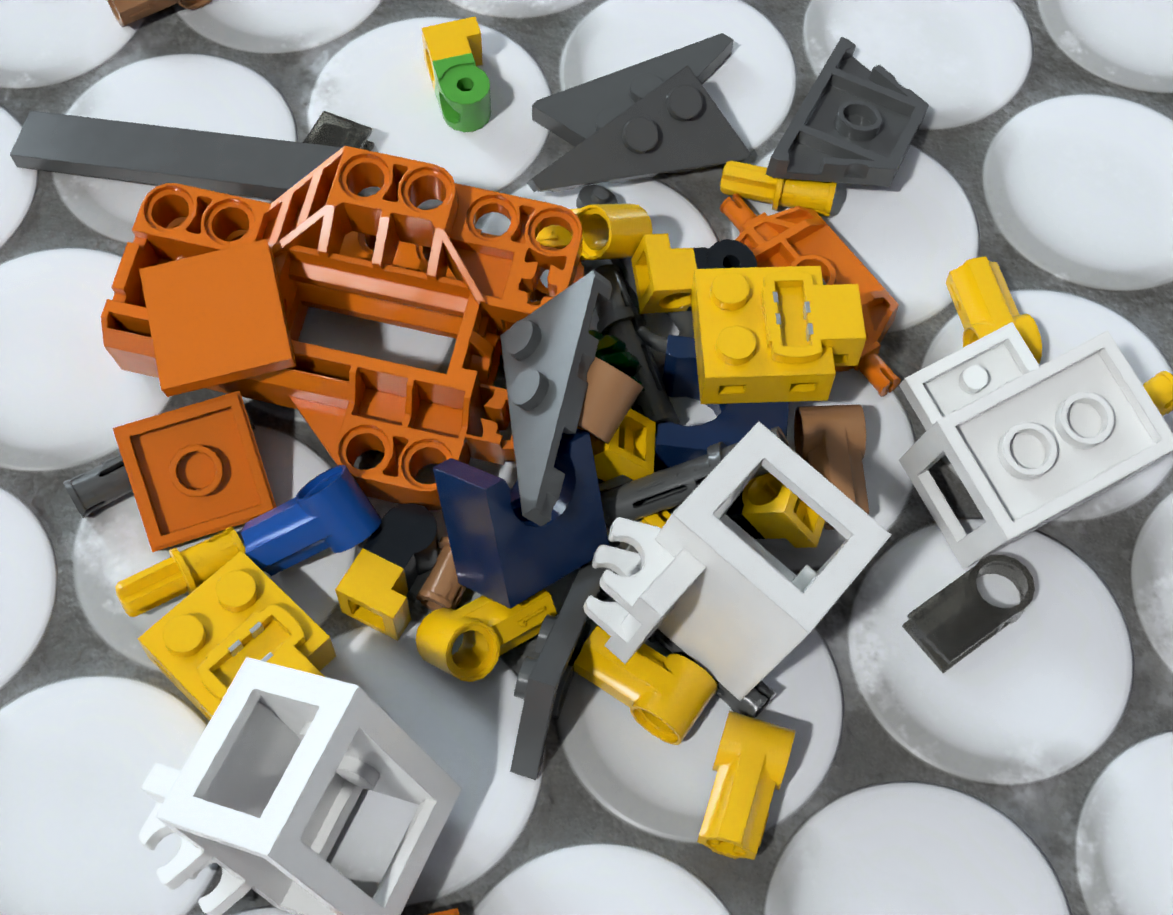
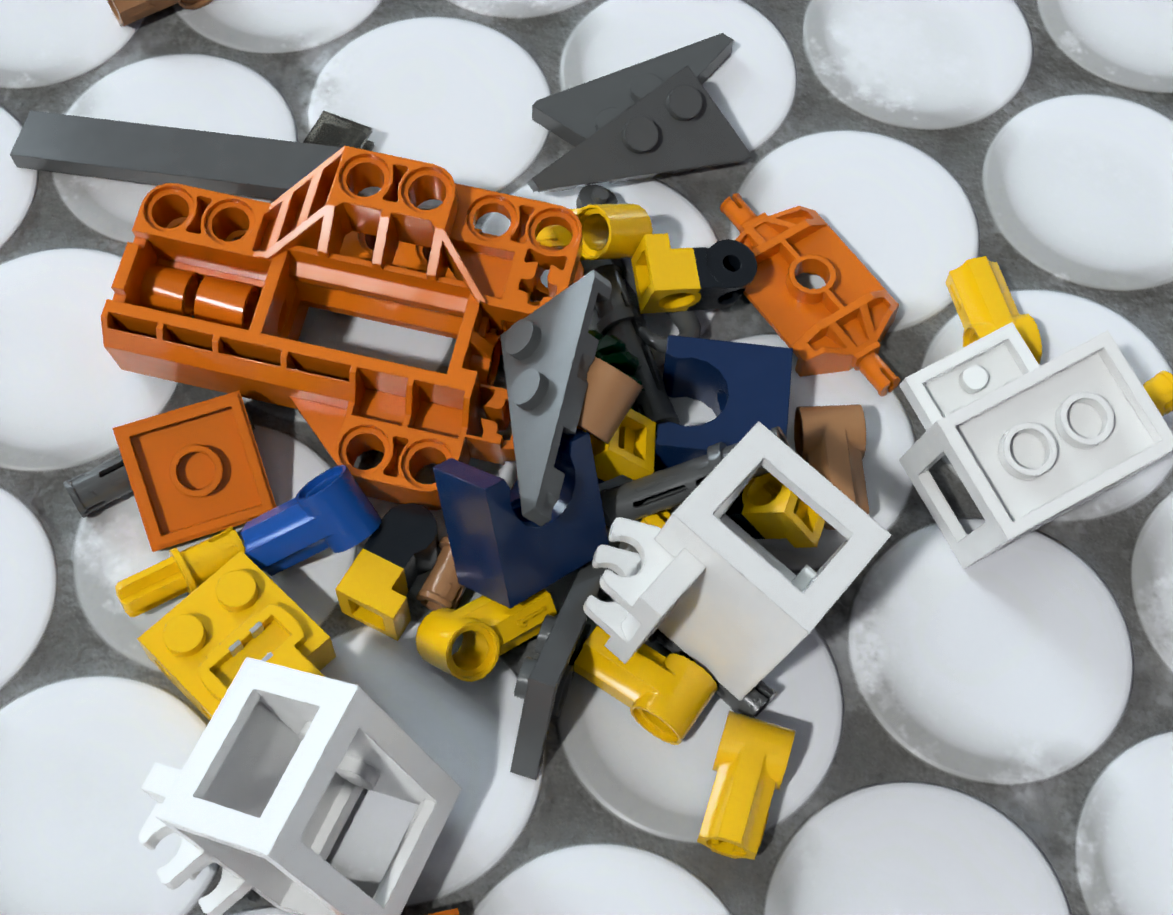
orange tile [139,239,296,397] -> none
bright green leg [421,16,491,132] -> none
yellow piece [691,266,866,404] -> none
yellow axle [720,161,837,217] -> none
dark grey wing [766,37,929,187] -> none
clear smoke piece [902,555,1035,673] -> none

